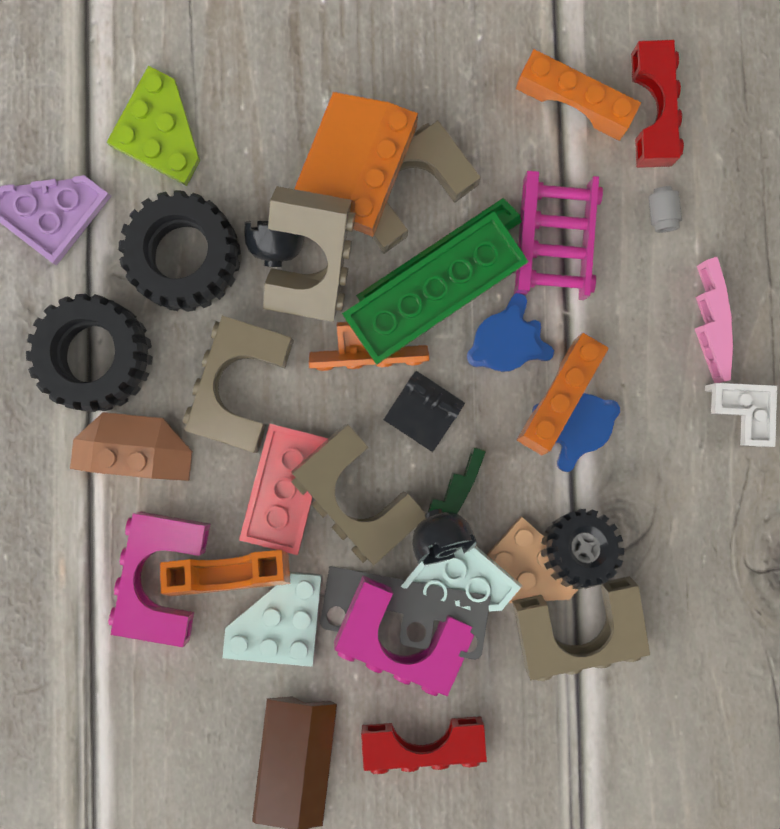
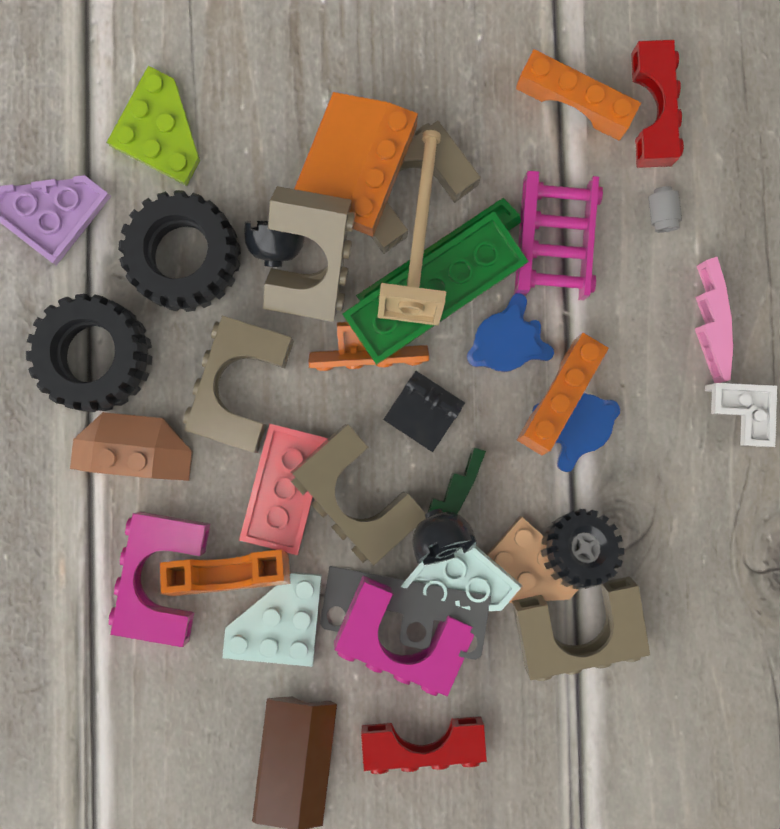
none -> tan tile [378,130,446,326]

